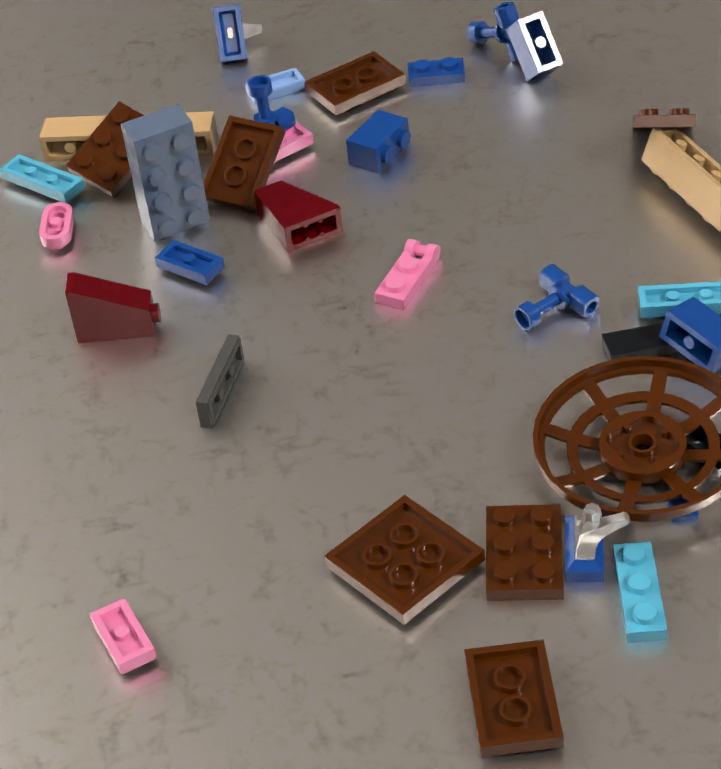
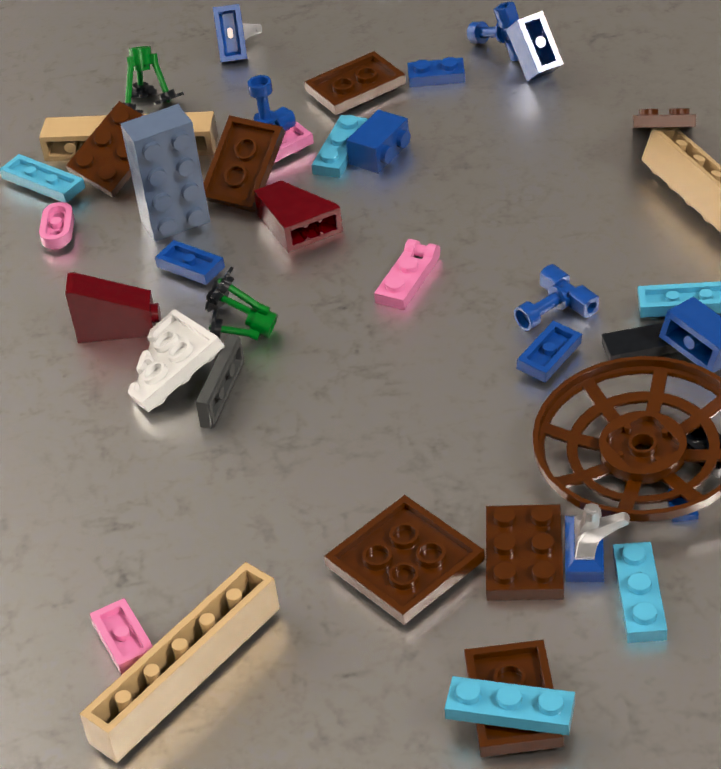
light blue tile [245,68,306,105] -> none
none -> tan brick [79,562,280,763]
none -> green plant [112,46,184,113]
none -> white plate [127,309,225,413]
none -> green plant [205,267,278,341]
none -> medium azure plate [311,115,368,178]
none -> medium azure plate [444,676,575,736]
none -> blue plate [516,320,582,383]

